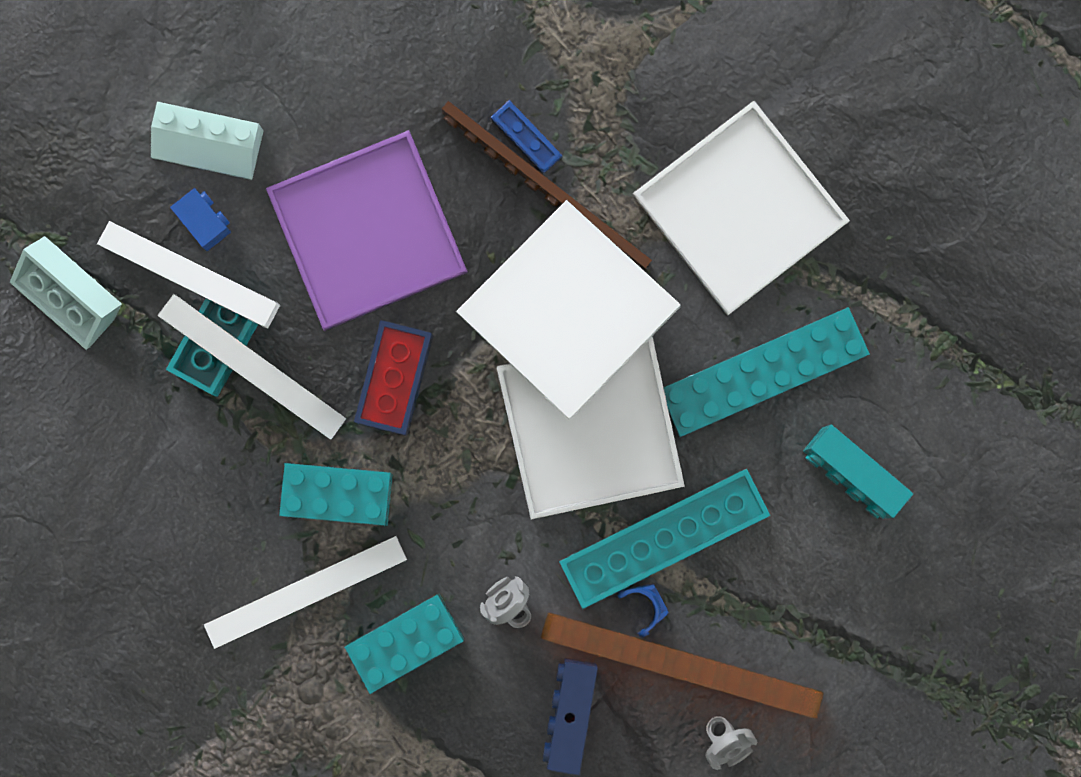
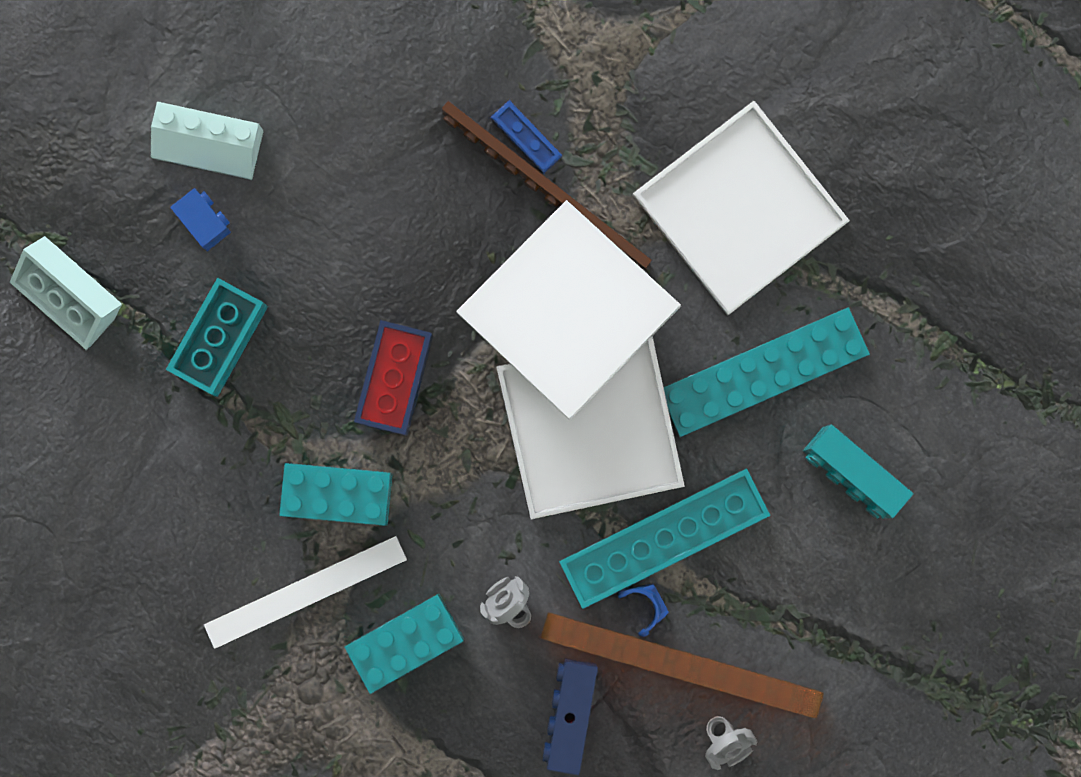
white tile [97,221,280,329] -> none
white tile [158,294,346,439] -> none
medium lavender tile [266,130,468,331] -> none

